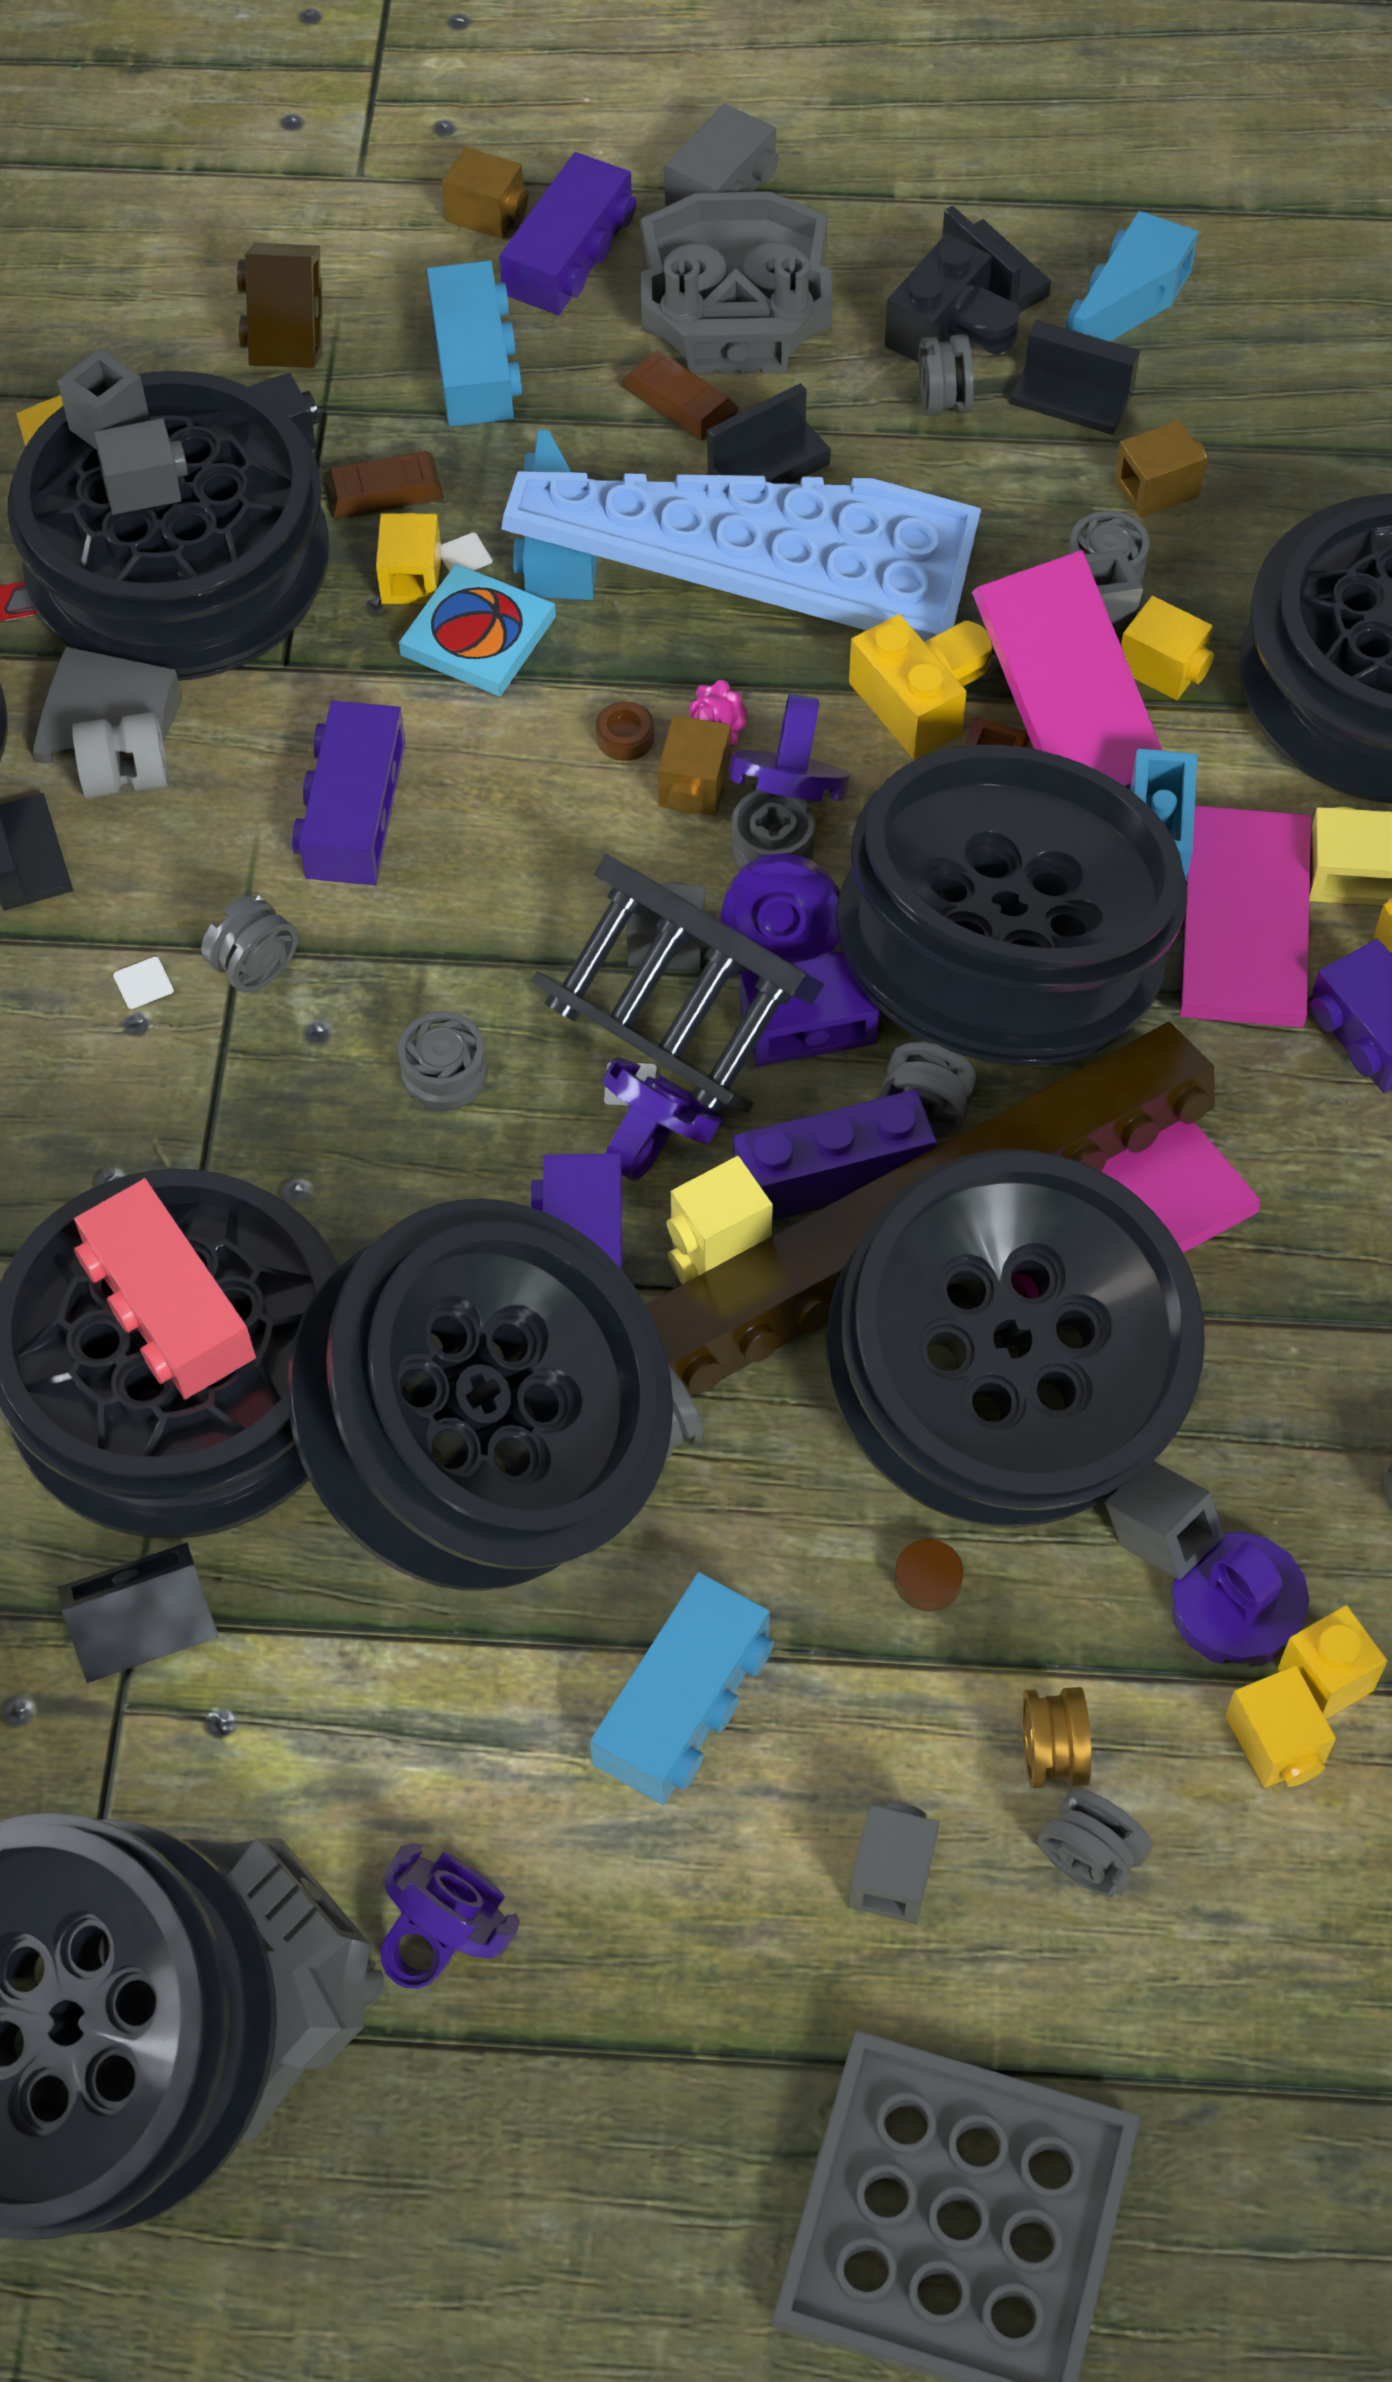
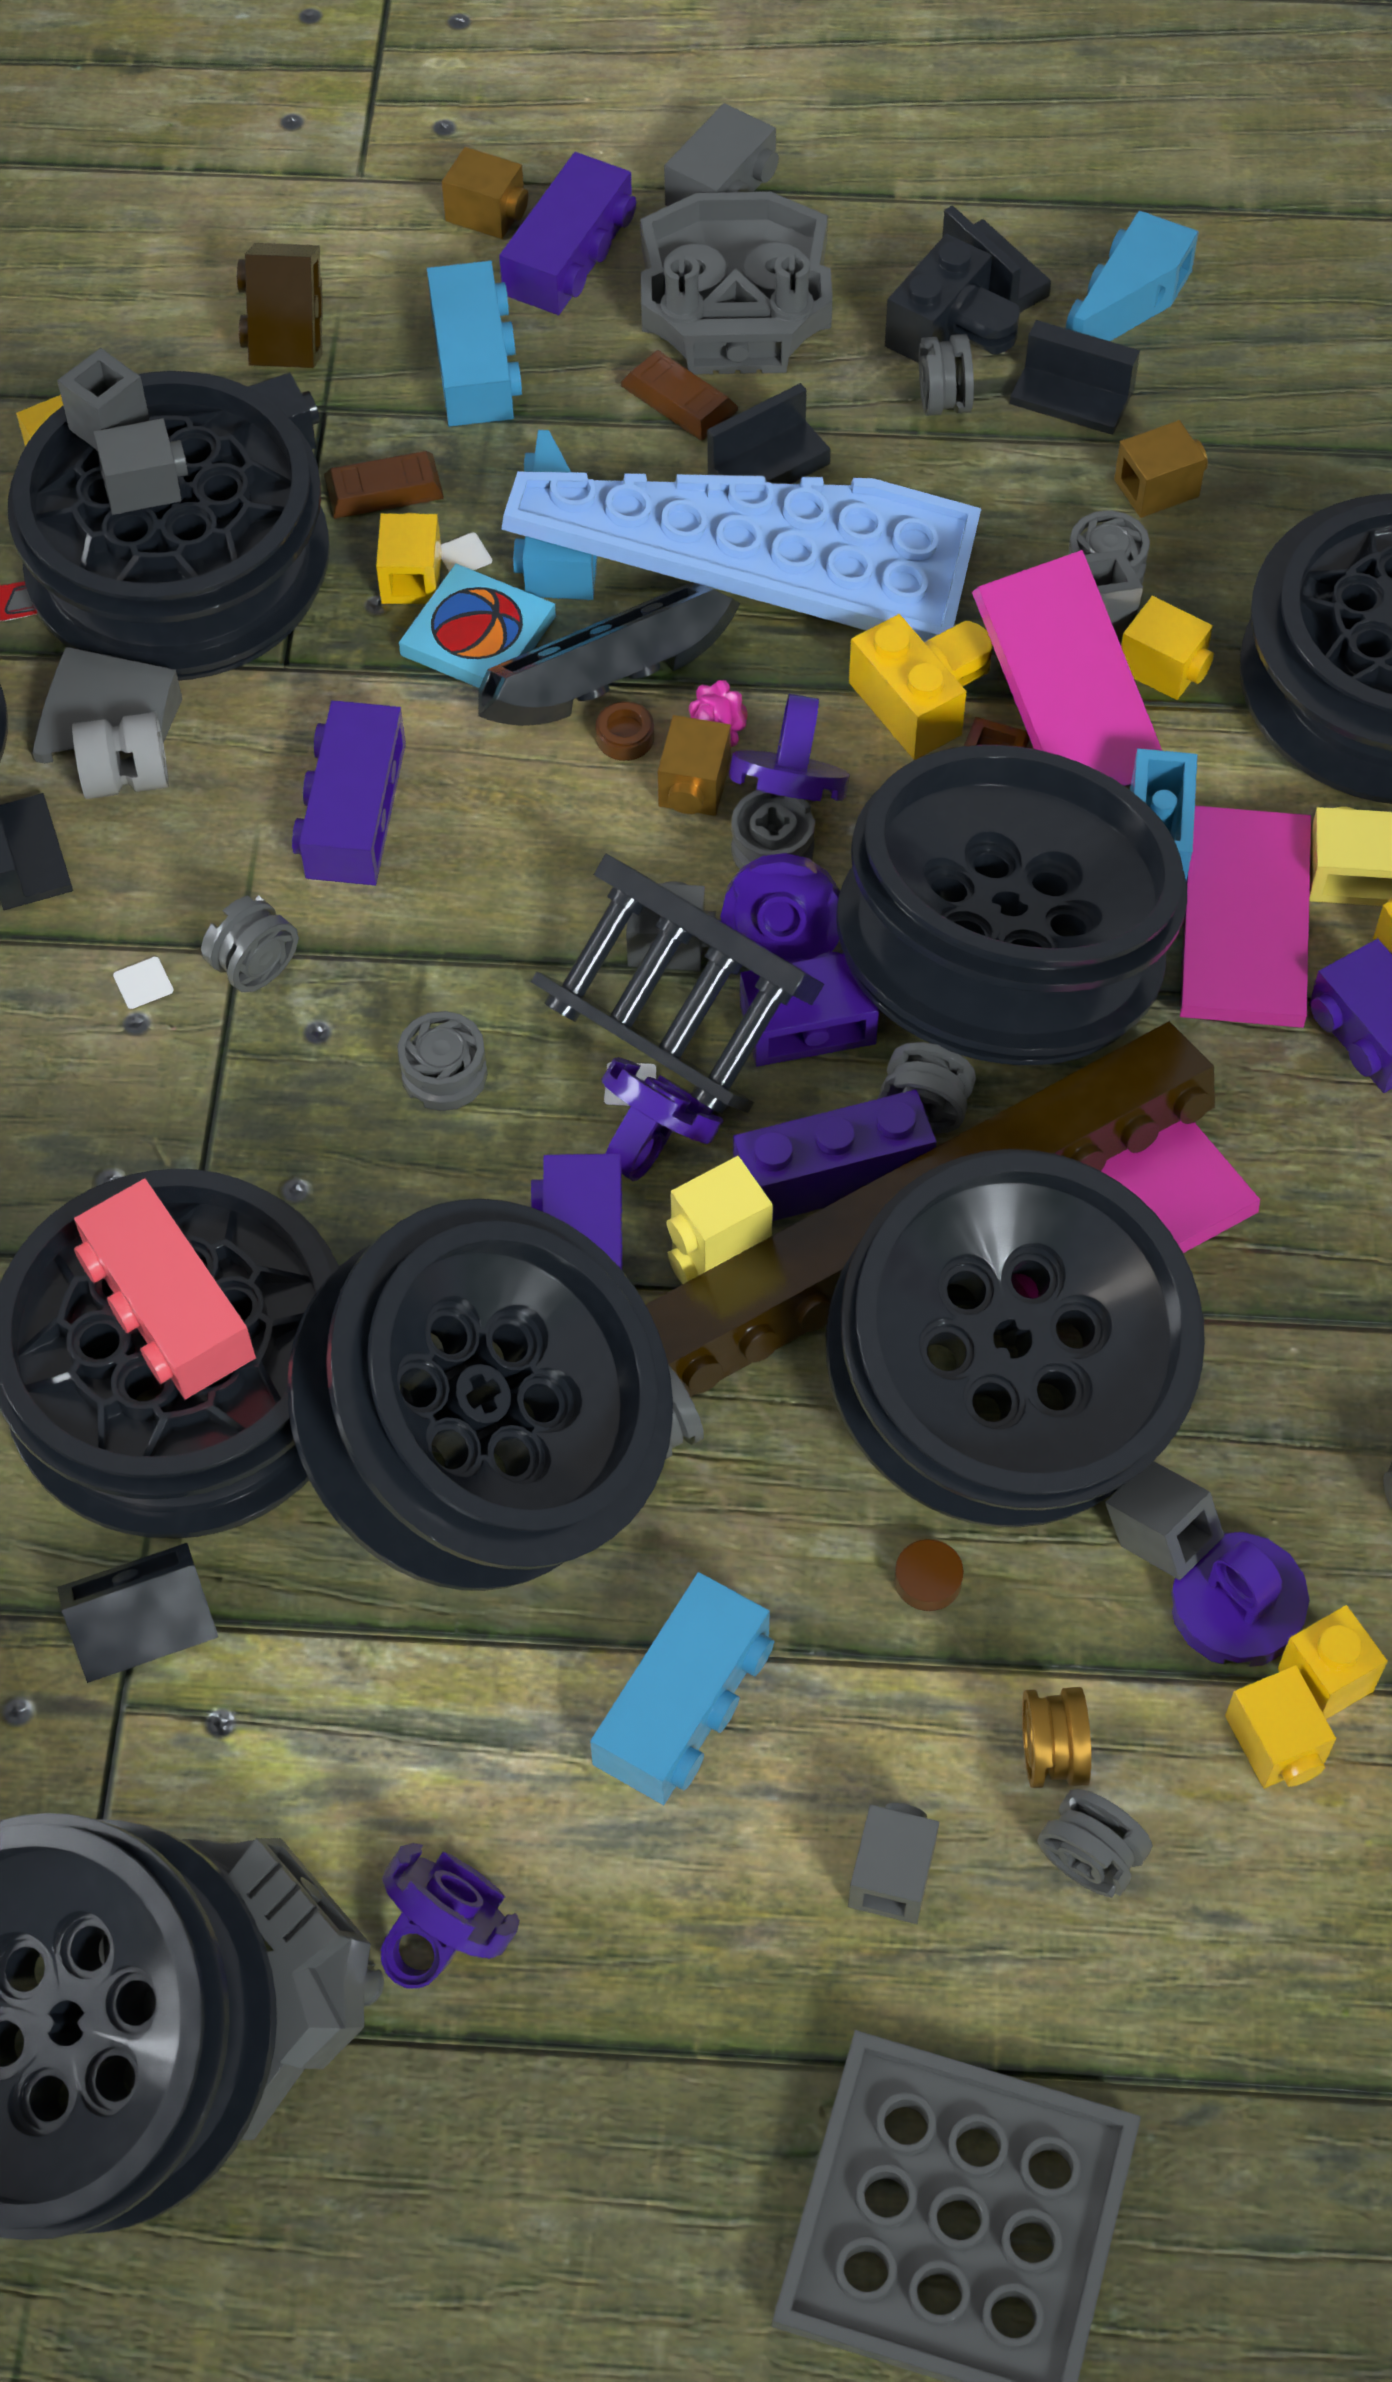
none -> black brick [478,582,740,726]

